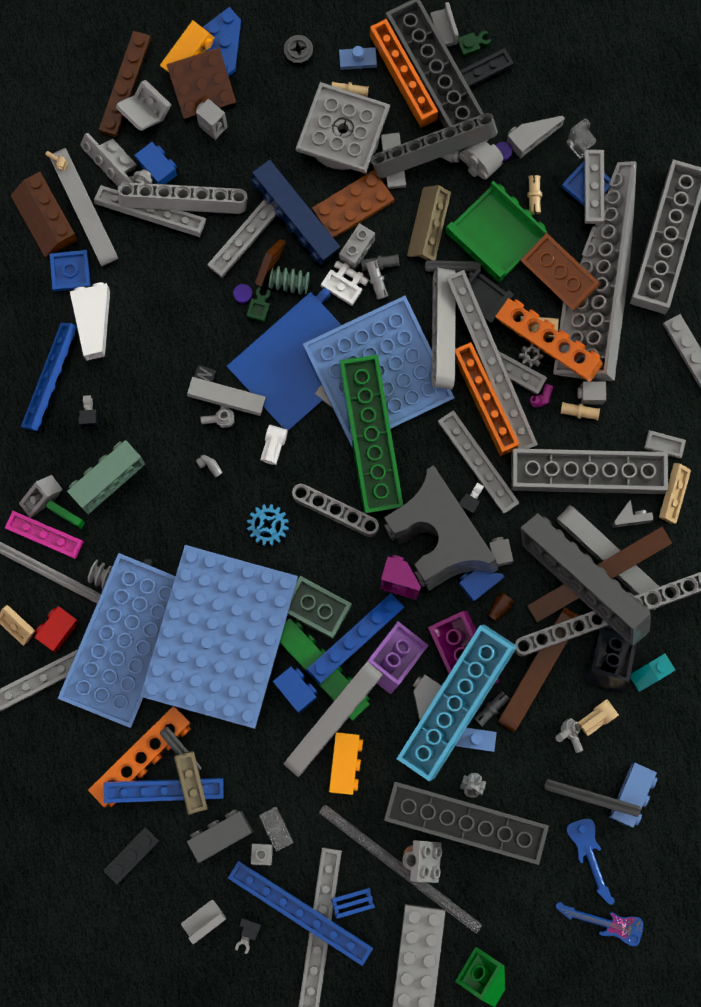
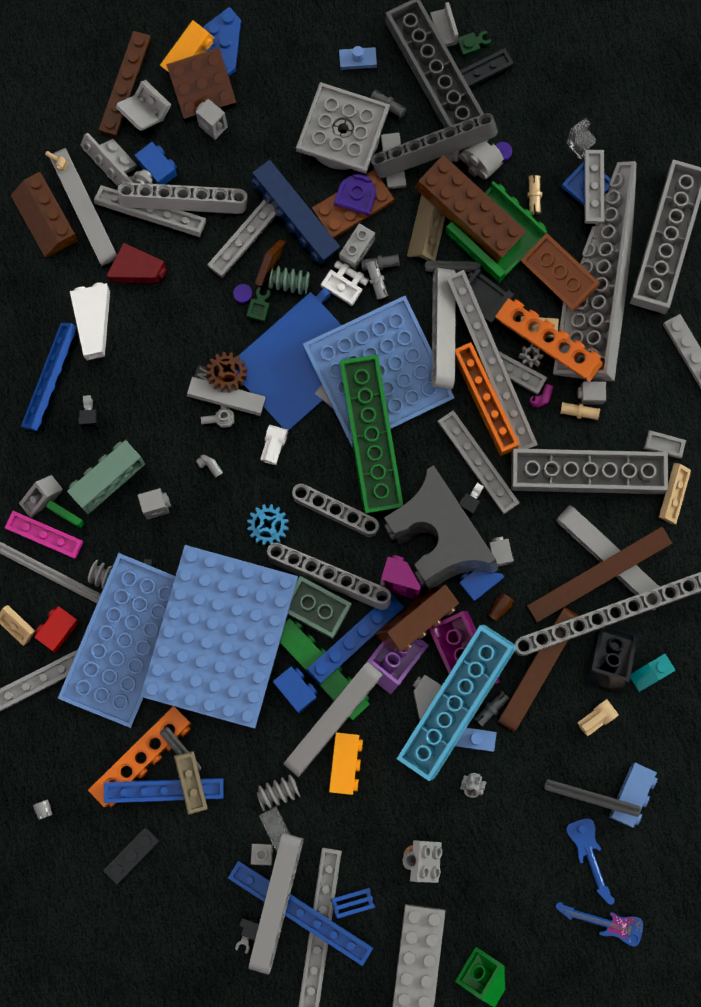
blue plate [50,250,91,292] -> none
light grey panel [181,900,227,944] -> none
dark grey brick [187,810,253,863] -> none
dark grey gear [284,35,313,64] -> none
clear axle [319,805,482,933] -> none
tan pin [332,82,369,97] -> none
orange brick [370,19,438,128] -> none
dark grey brick [384,782,549,865] -> none
light grey slope [506,116,565,159] -> none
dark grey brick [521,513,651,646] -> none
light grey piece [556,718,583,753] -> none
light grey slope [612,500,653,528] -> none
none -> light grey hose [33,799,53,820]
none -> dark red slope [107,243,167,283]
none -> light grey brick [138,488,171,520]
none -> reddish brown gear [206,352,247,393]
none -> light grey beam [249,833,303,975]
none -> light grey piece [257,775,300,811]
none -> light grey beam [267,543,391,610]
none -> dark purple tile [334,174,376,216]
none -> dark grey pin [370,90,407,118]
none -> reddish brown slope [375,584,459,652]
none -> reddish brown brick [415,155,526,264]

